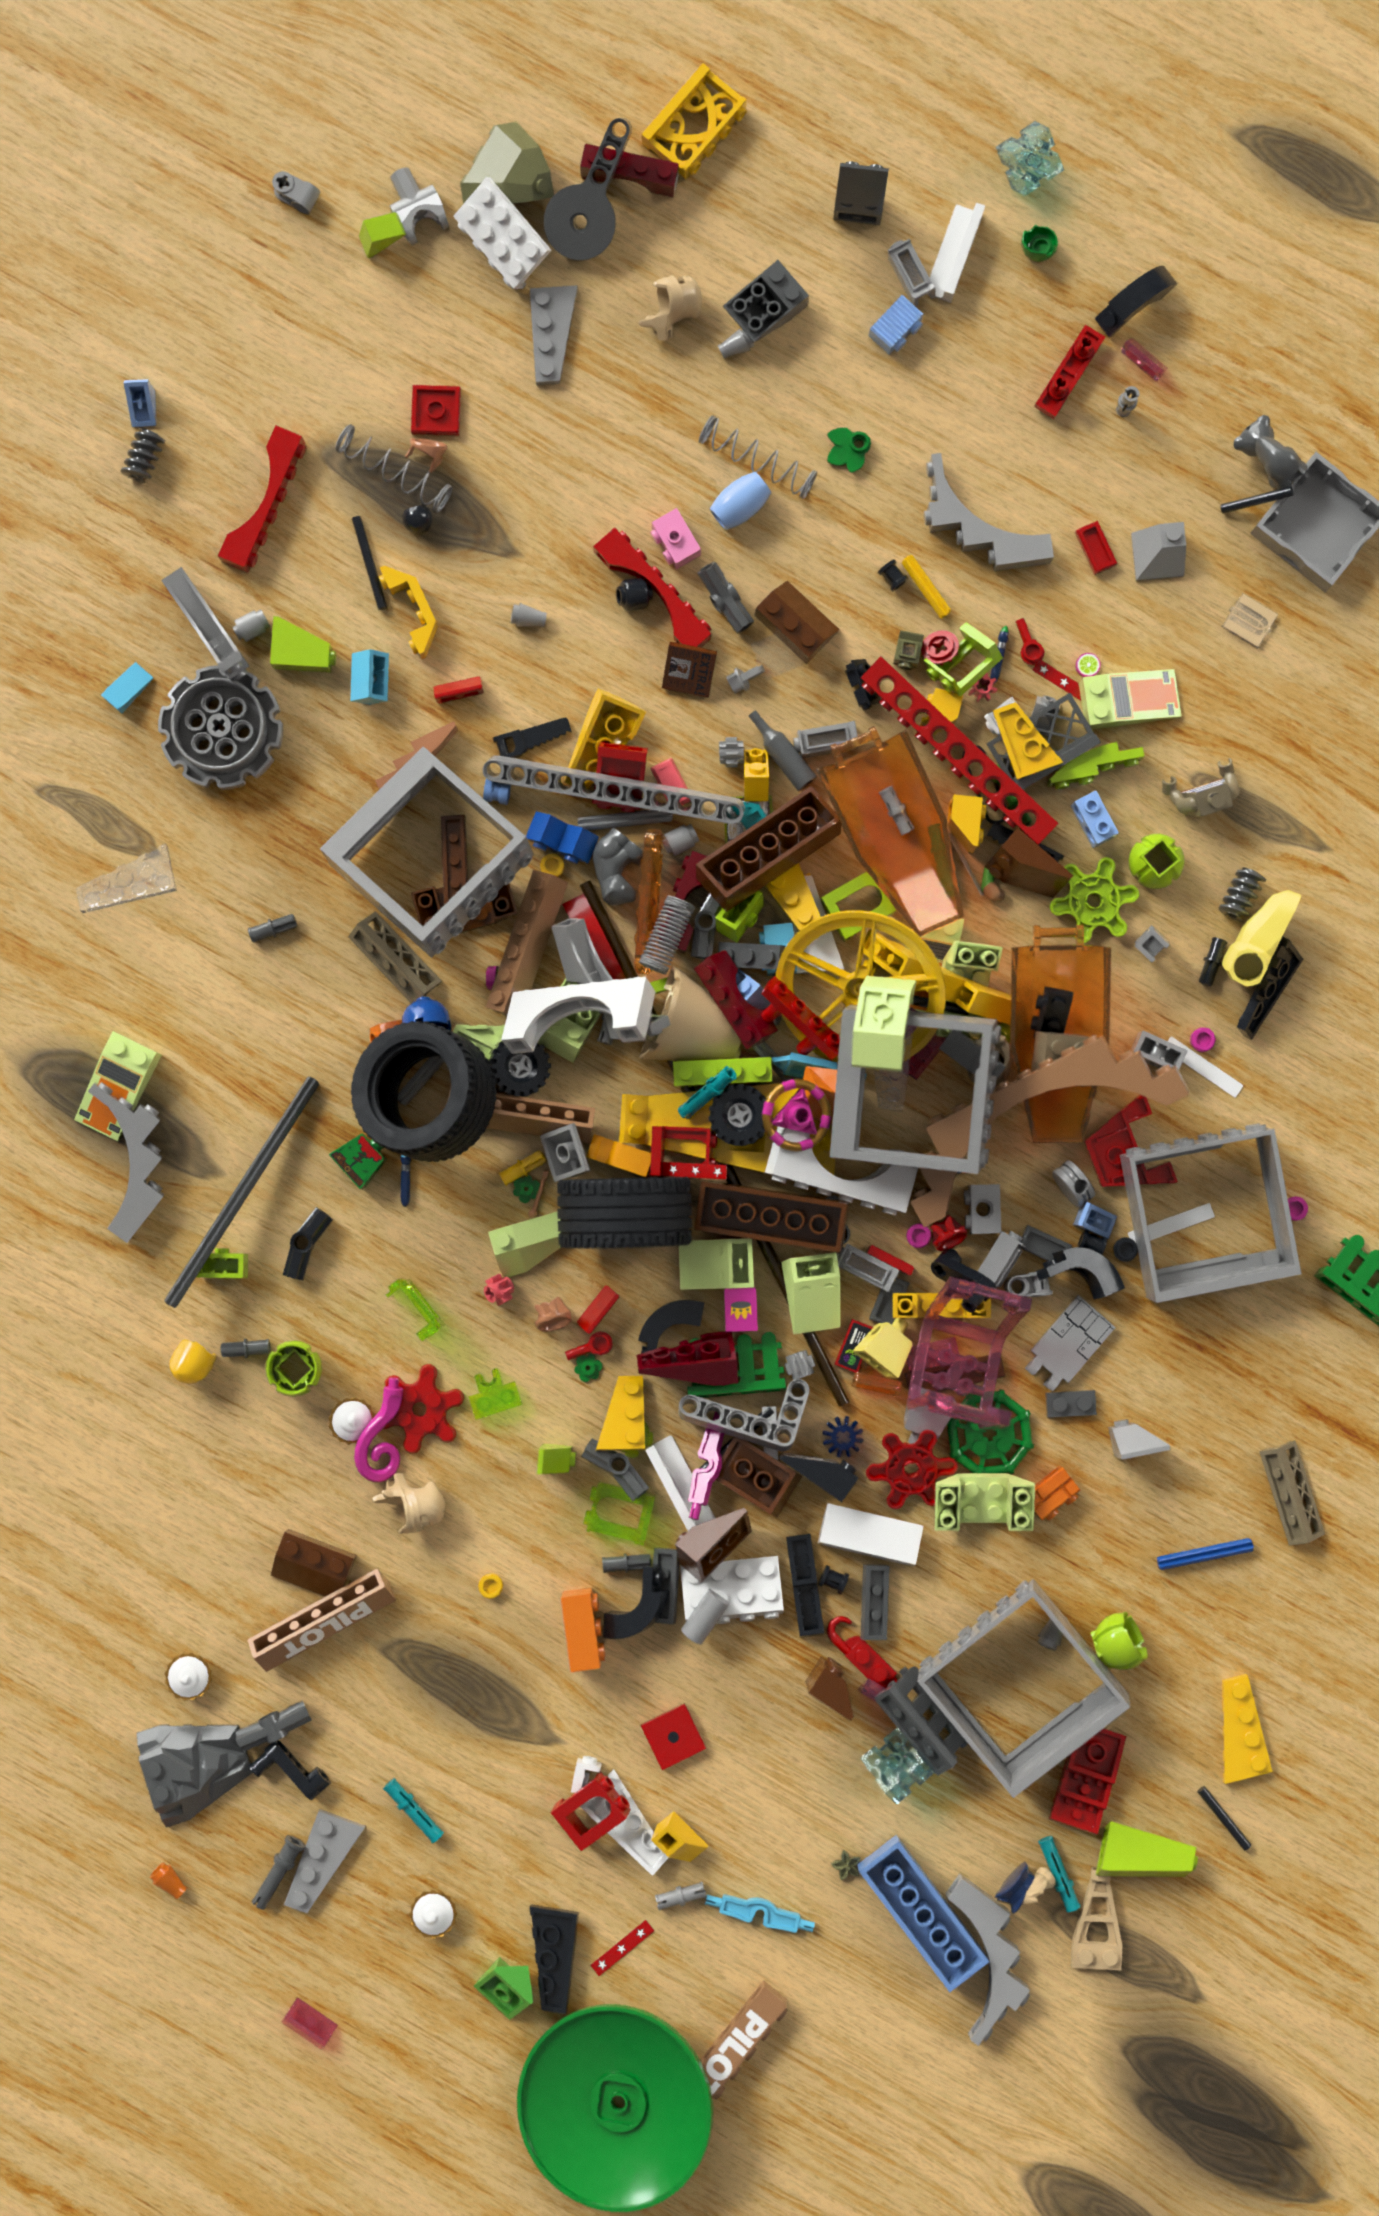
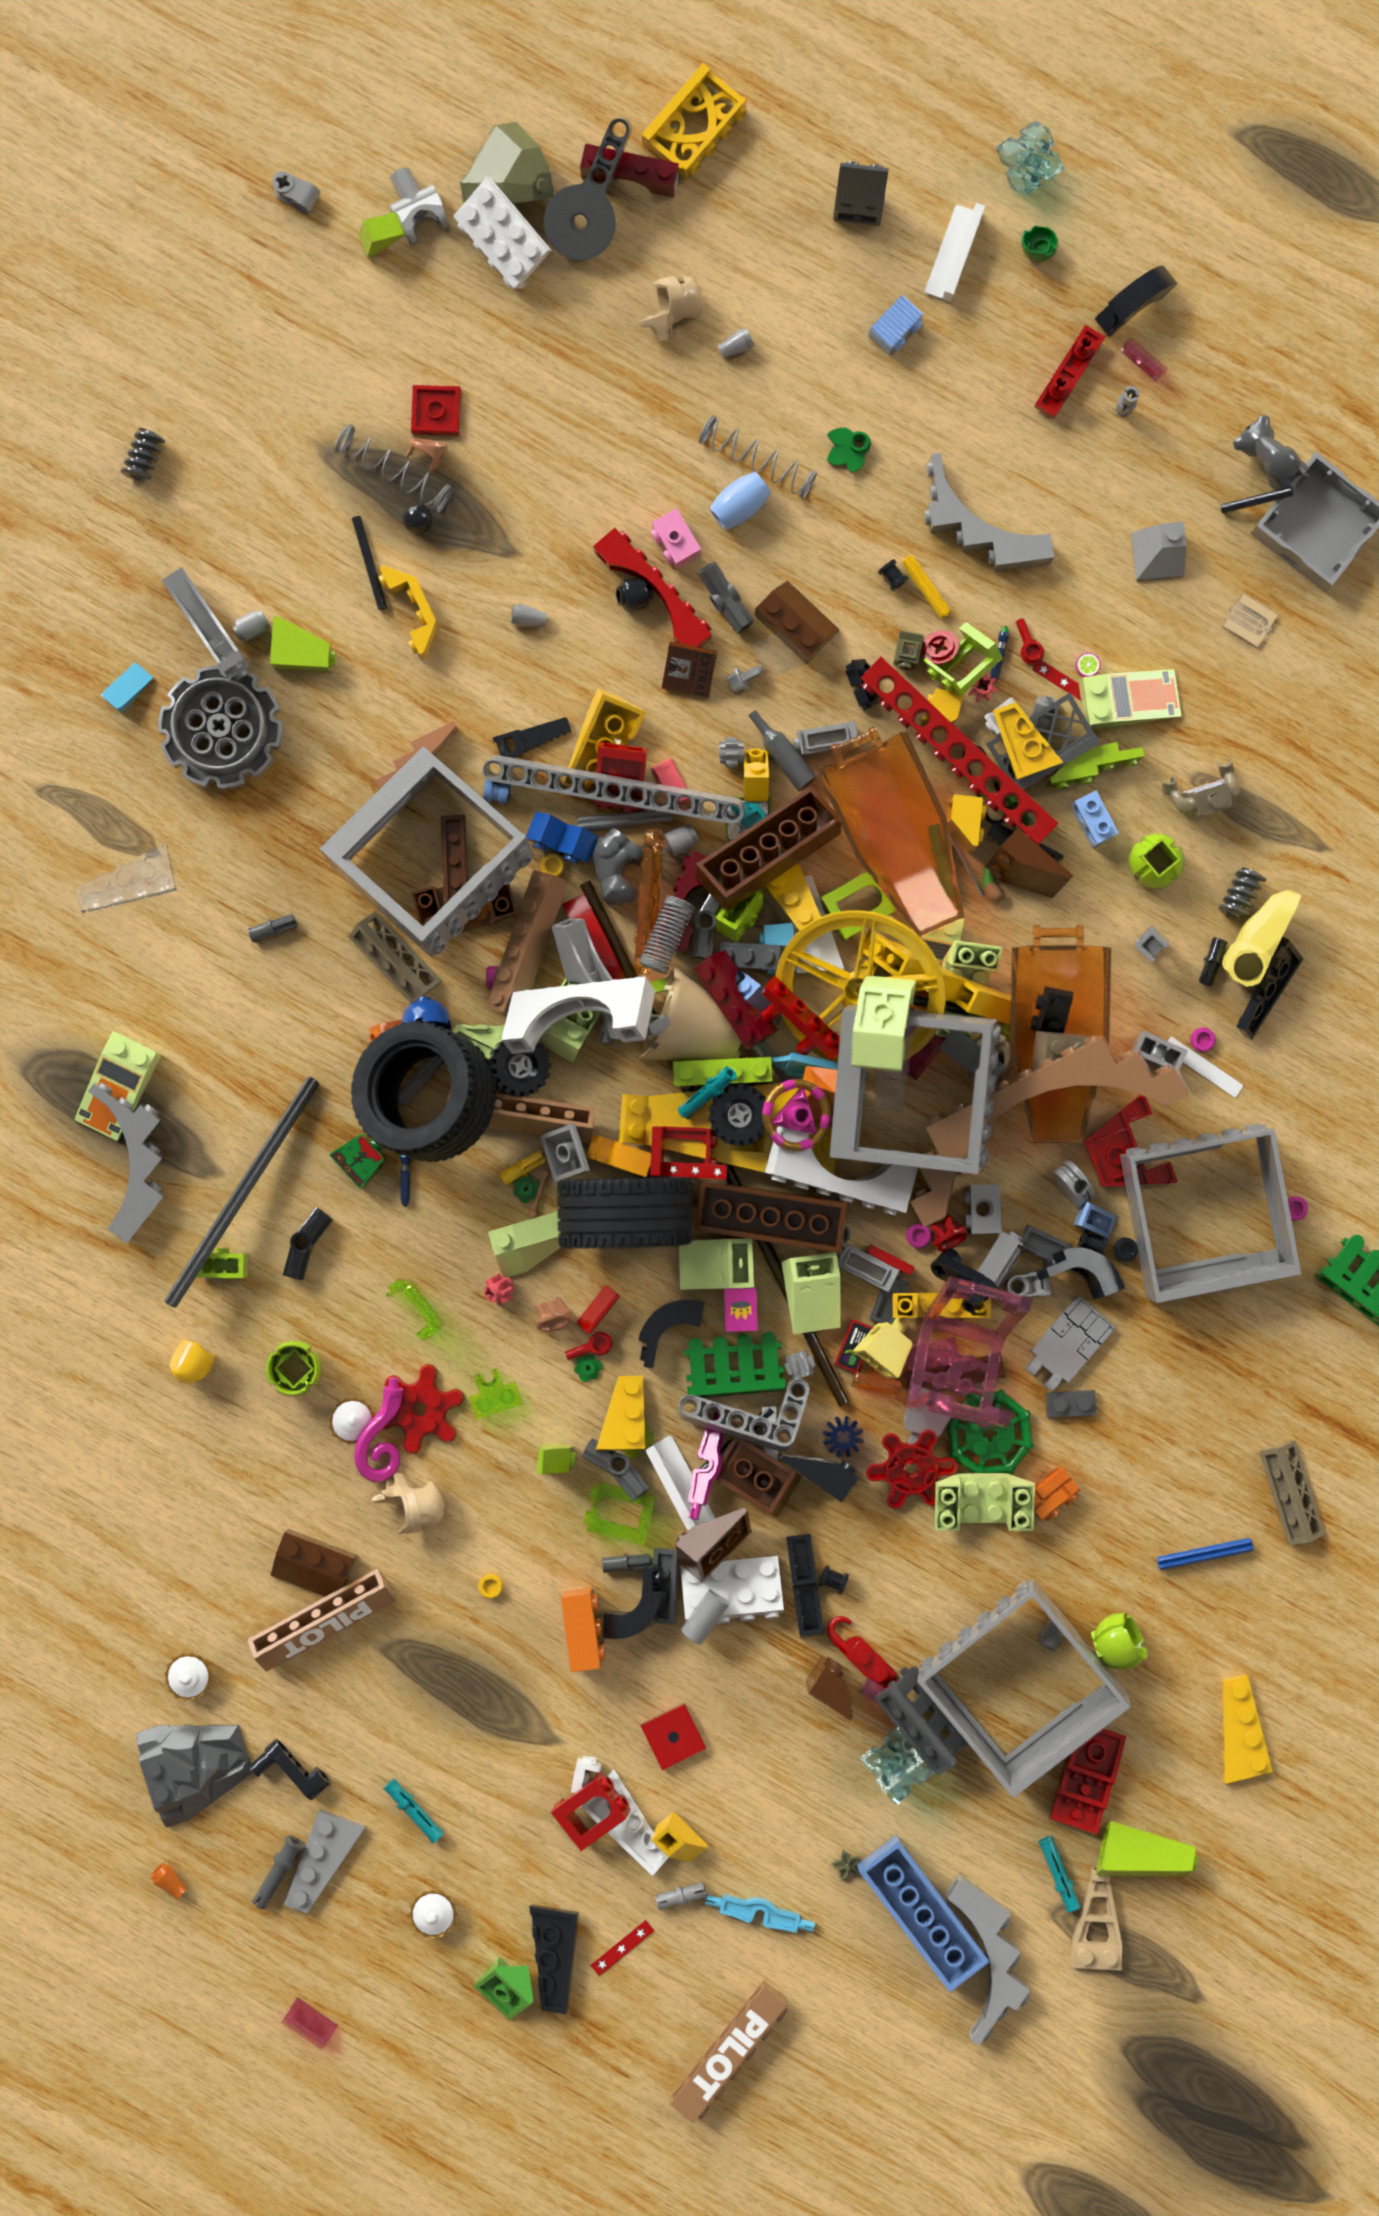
light blue slope [124,379,156,427] -> none
red arch [218,425,306,573] -> none
dark grey axle [220,1339,271,1358] -> none
dark grey piece [235,1700,312,1751] -> none
medium azure brick [350,649,389,705] -> none
red slope [433,676,484,704] -> none
green dish [517,2004,713,2212] -> none
light grey wing [530,285,578,385] -> none
dark red wedge [636,1331,738,1386] -> none
dark grey slope [723,260,809,343] -> none
white brick [817,1503,924,1566] -> none
dark grey plate [860,1564,890,1640] -> none
light grey pin [879,785,915,835] -> none
light grey window [888,239,936,307] -> none
dark blue piece [995,1862,1056,1914] -> none
lime plate [1050,857,1139,943] -> none
red tile [1075,520,1118,575] -> none
slope [1108,1419,1170,1460] -> none
white sticker [1128,1203,1215,1242] -> none
black bar [1197,1786,1252,1851] -> none

